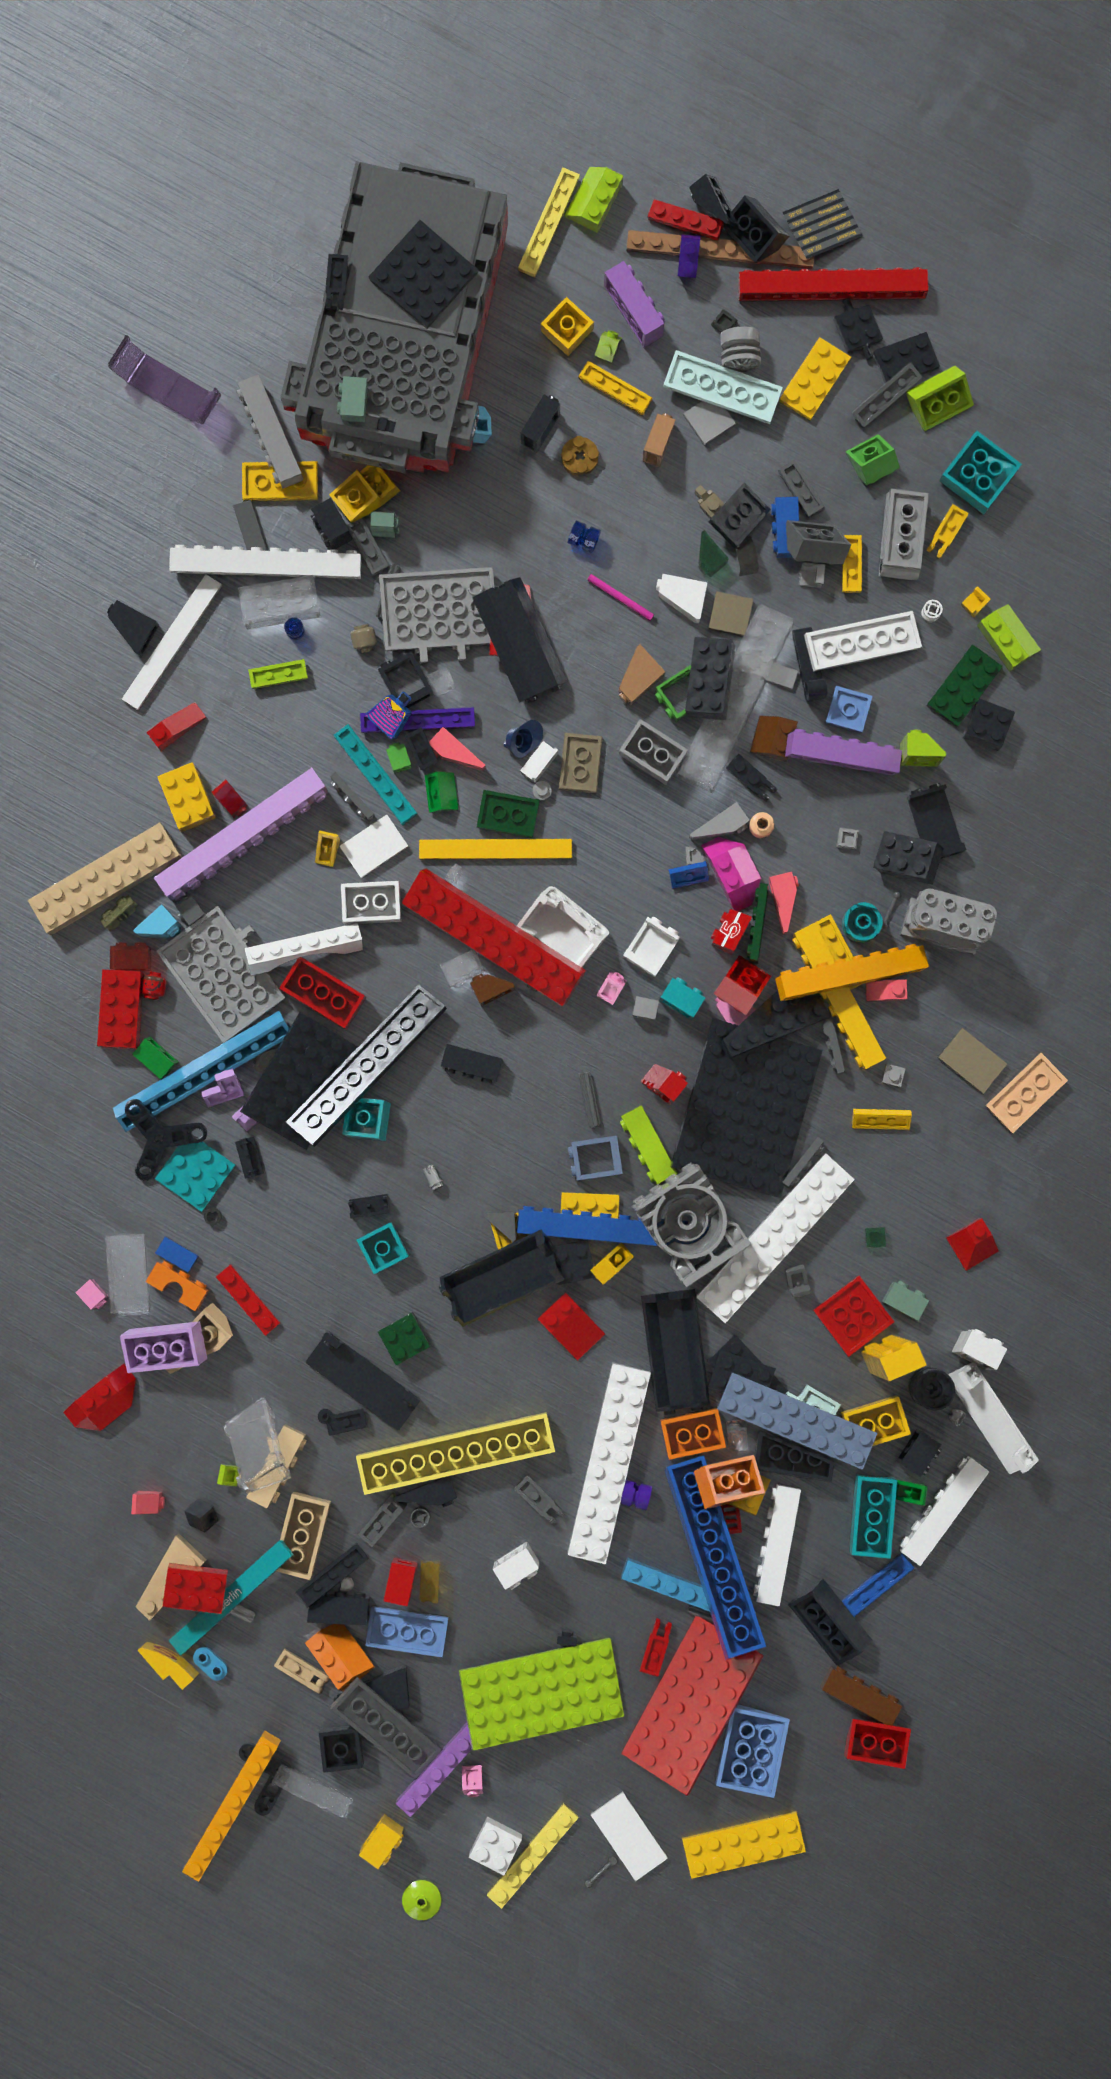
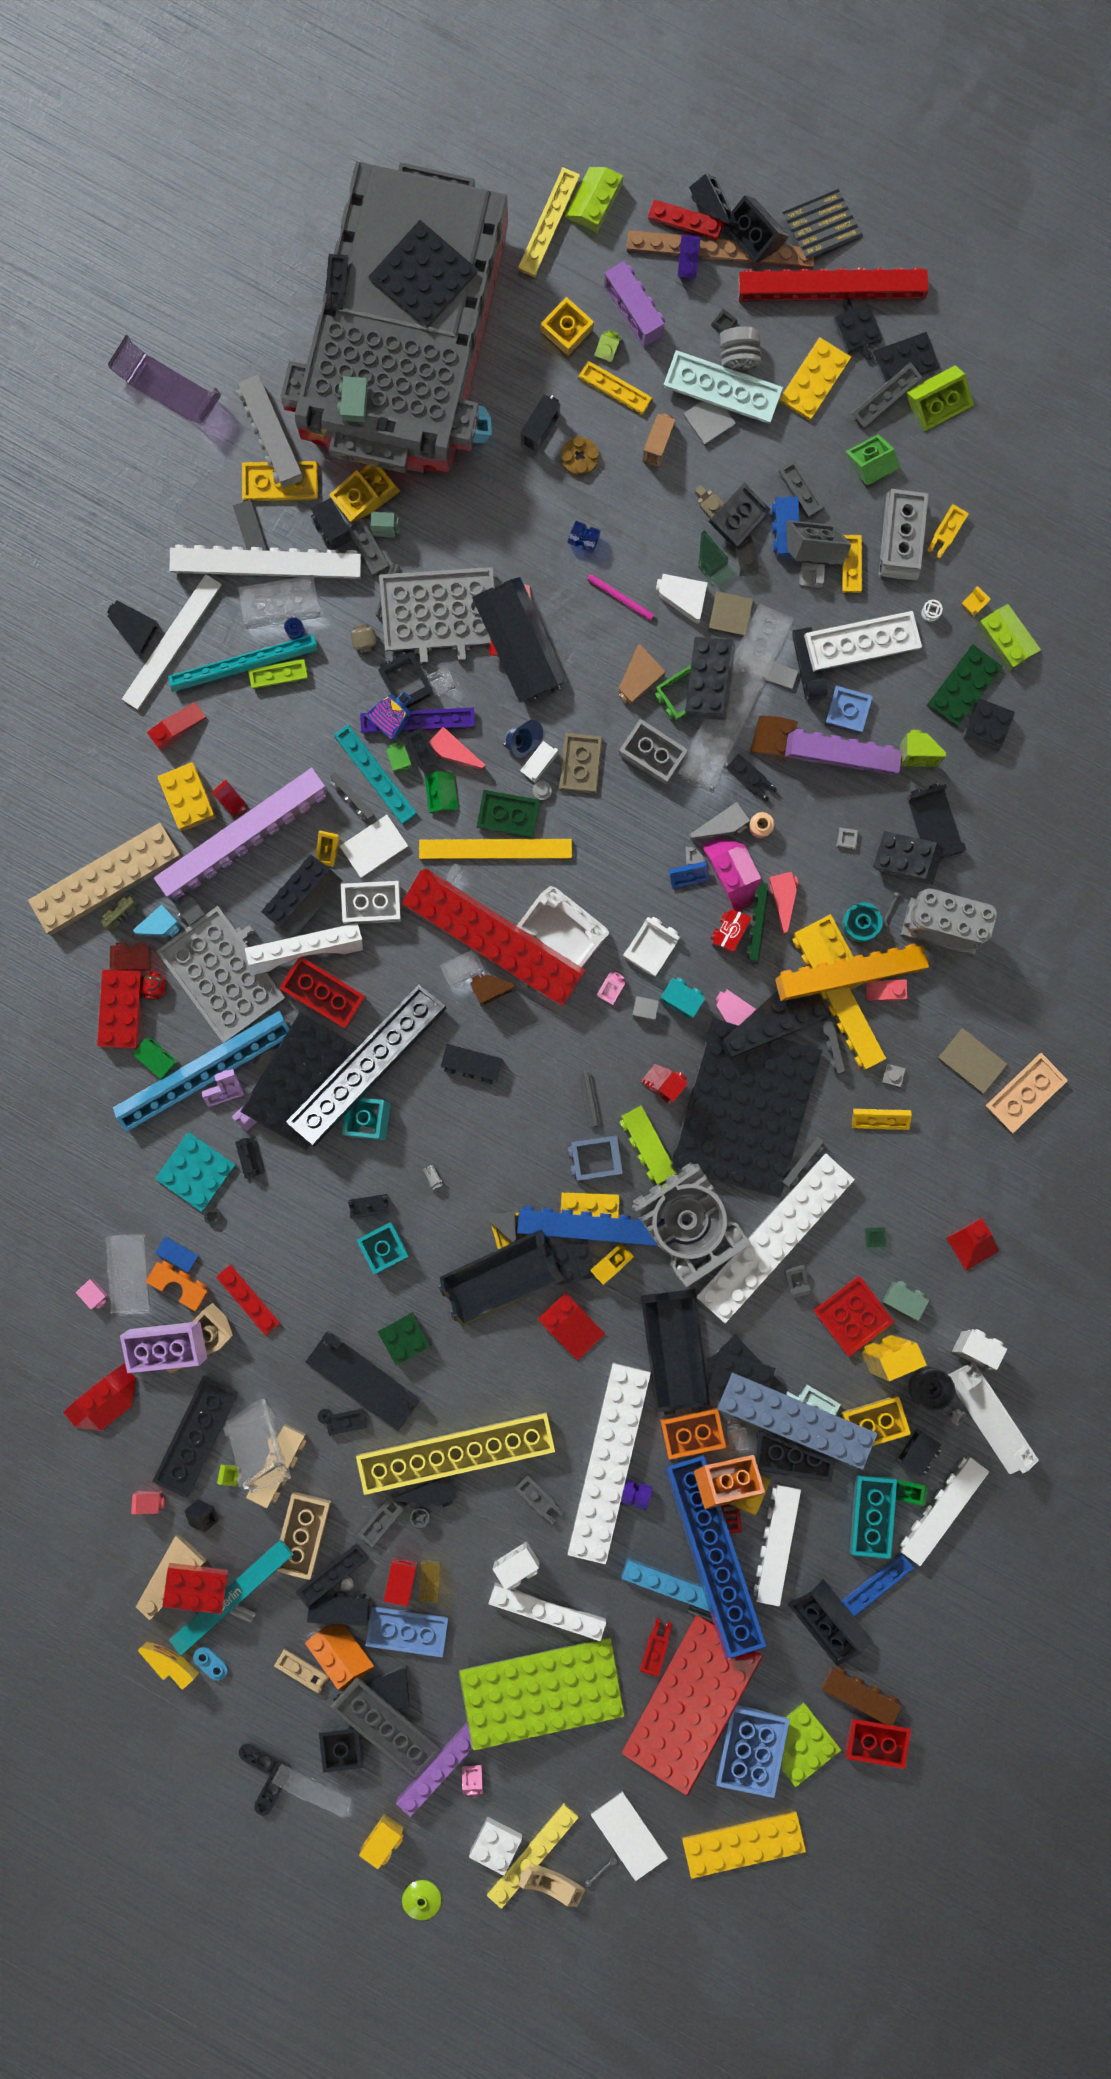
black piece [125,1099,207,1181] -> none
light orange brick [182,1730,281,1882] -> none
black plate [557,1631,577,1646] -> none
red brick [714,955,771,1015] -> none
teal slope [939,430,1022,515] -> none
none -> black plate [152,1375,239,1498]
none -> teal tile [168,634,318,692]
none -> black brick [261,854,343,938]
none -> white arch [489,1582,606,1641]
none -> tan arch [518,1864,586,1907]
none -> lime plate [780,1702,841,1787]

